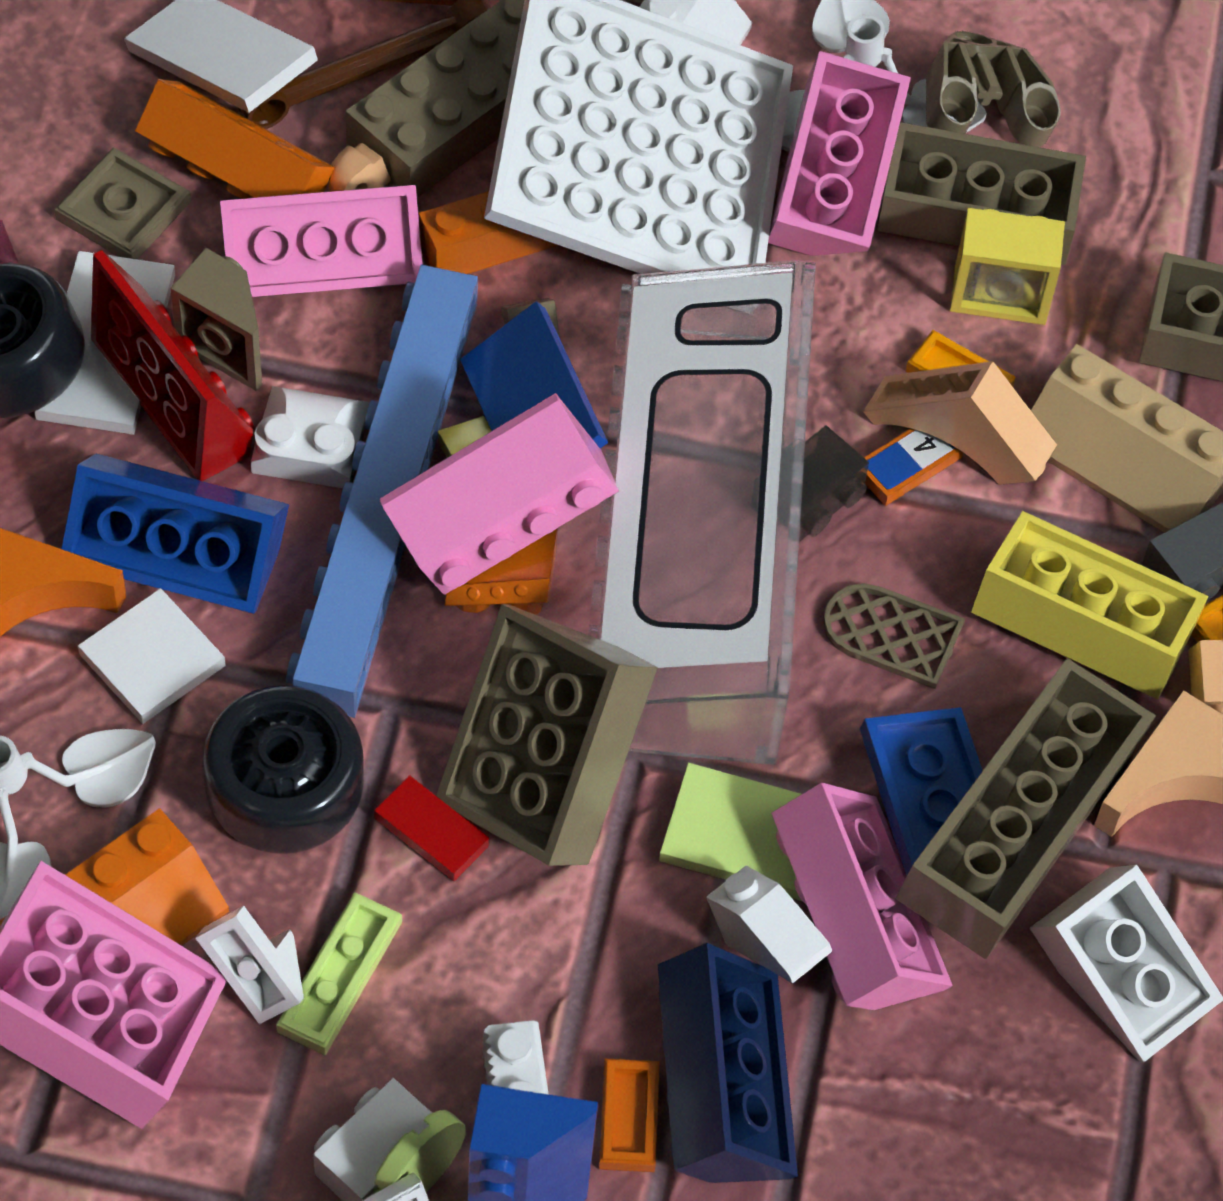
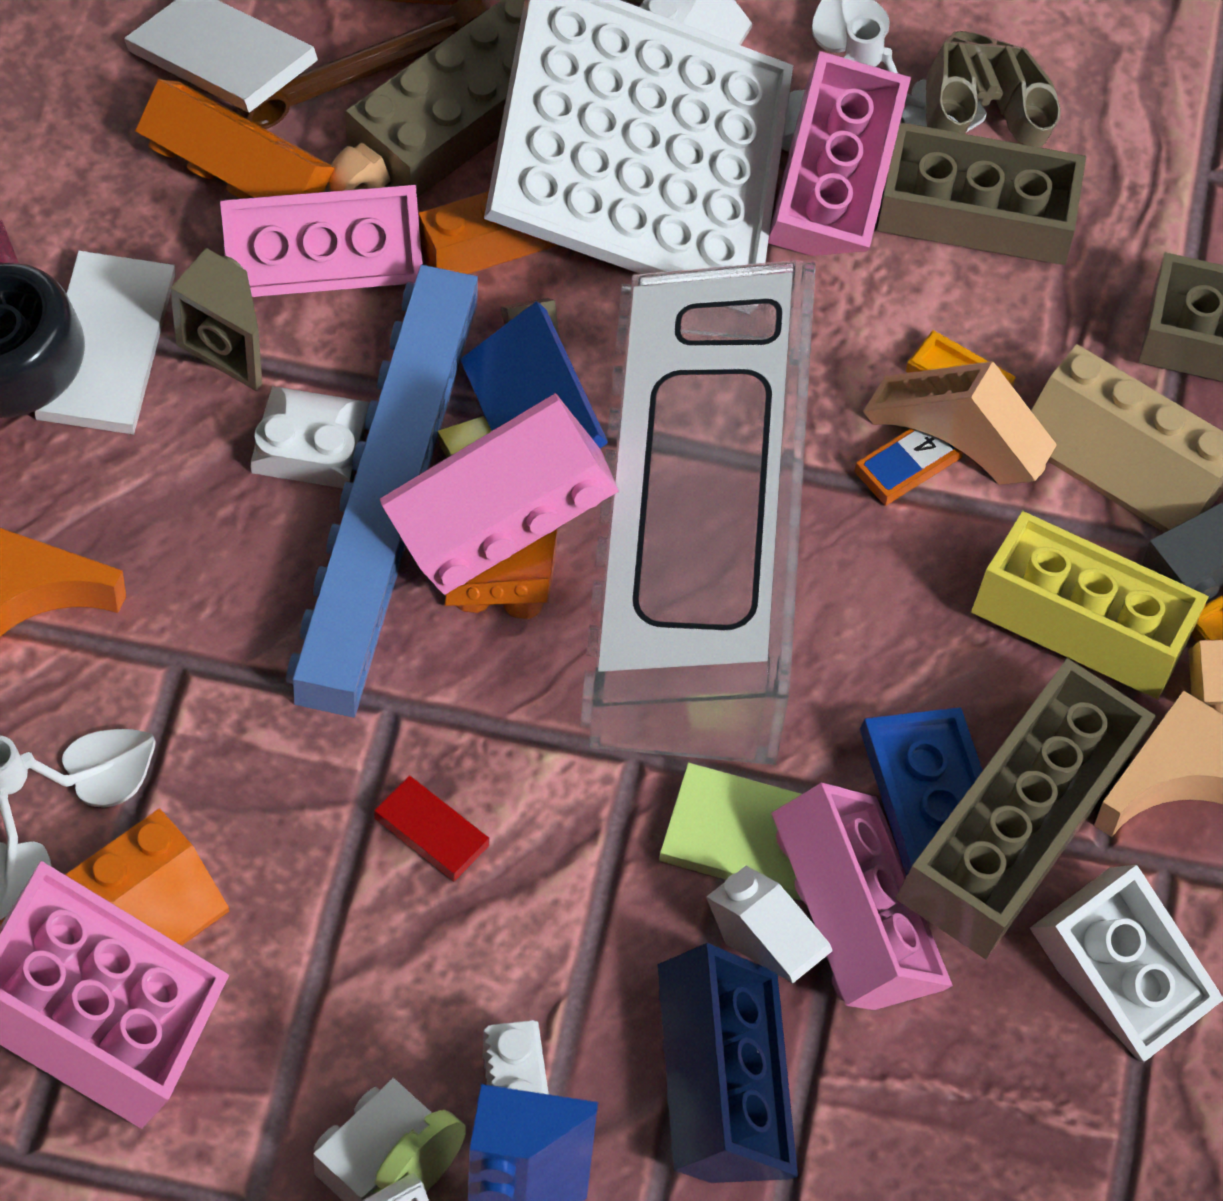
dark tan tile [54,147,191,259] -> none
blue slope [62,453,289,614] -> none
white tile [78,588,226,724] -> none
red slope [90,250,255,481] -> none
white slope [196,906,304,1024] -> none
black wheel [202,685,364,854] -> none
yellowish green tile [276,892,402,1056] -> none
dark tan slope [436,604,658,866] -> none
orange tile [599,1058,660,1172] -> none
clear smoke brick [751,425,869,546] -> none
dark tan window [823,583,965,689] -> none
light yellow piece [950,208,1065,325] -> none

